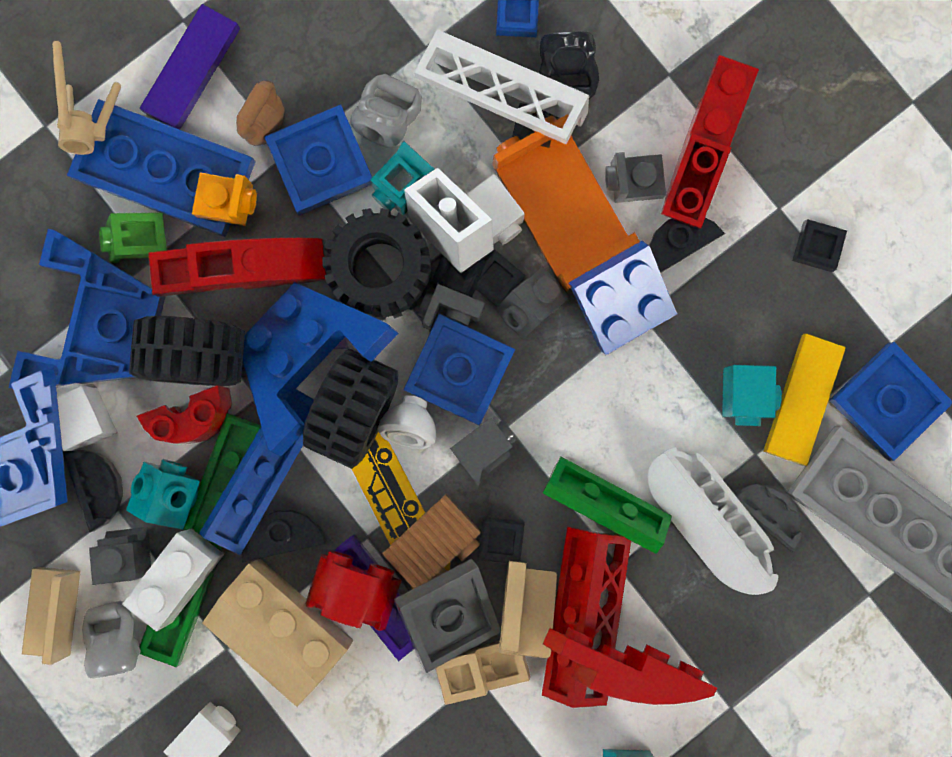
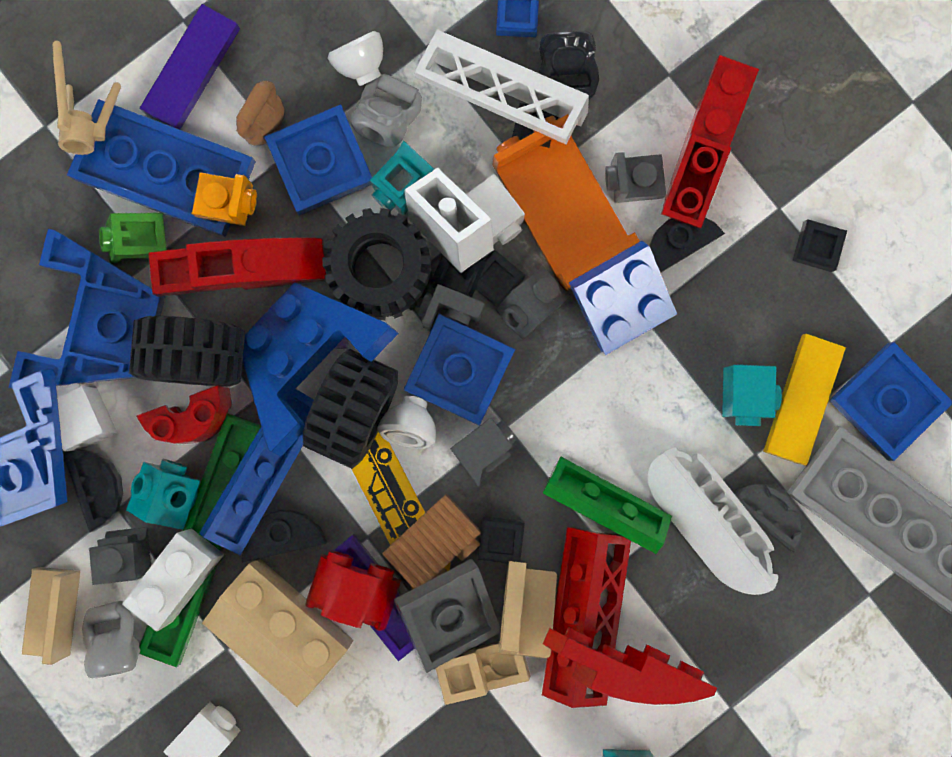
none -> white brick [327,31,383,86]

